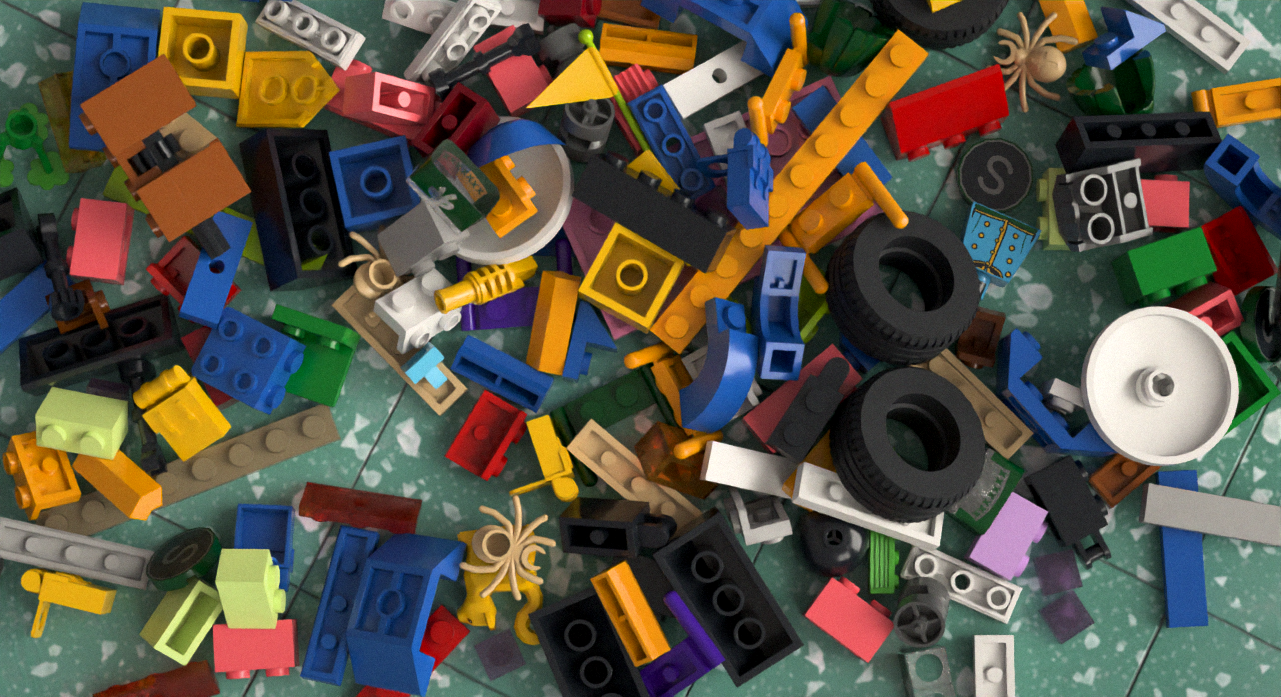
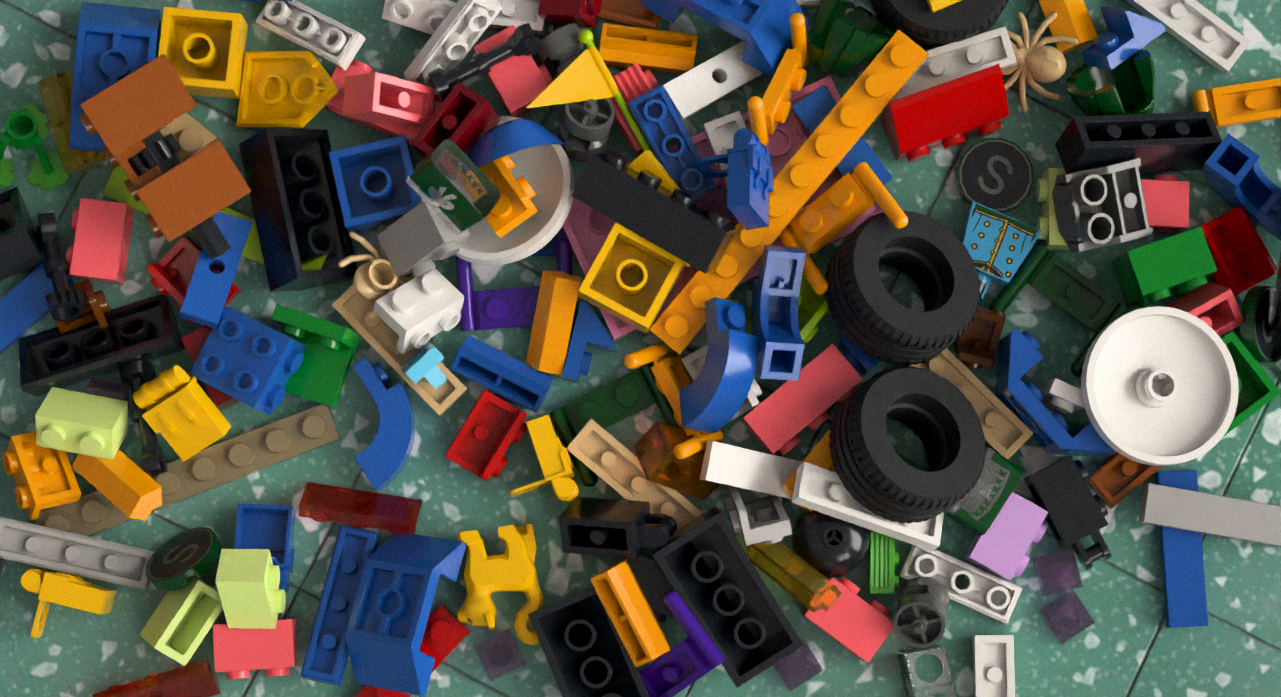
yellow hinge [434,255,538,314] -> none
tan animal [459,495,556,600] -> none
black brick [765,357,850,465] -> none
none -> blue arch [353,358,415,492]
none -> clear yellow piece [746,541,842,613]
none -> clear purple plate [773,637,823,691]
none -> white plate [858,26,1017,102]
none -> dark green plate [989,243,1131,377]

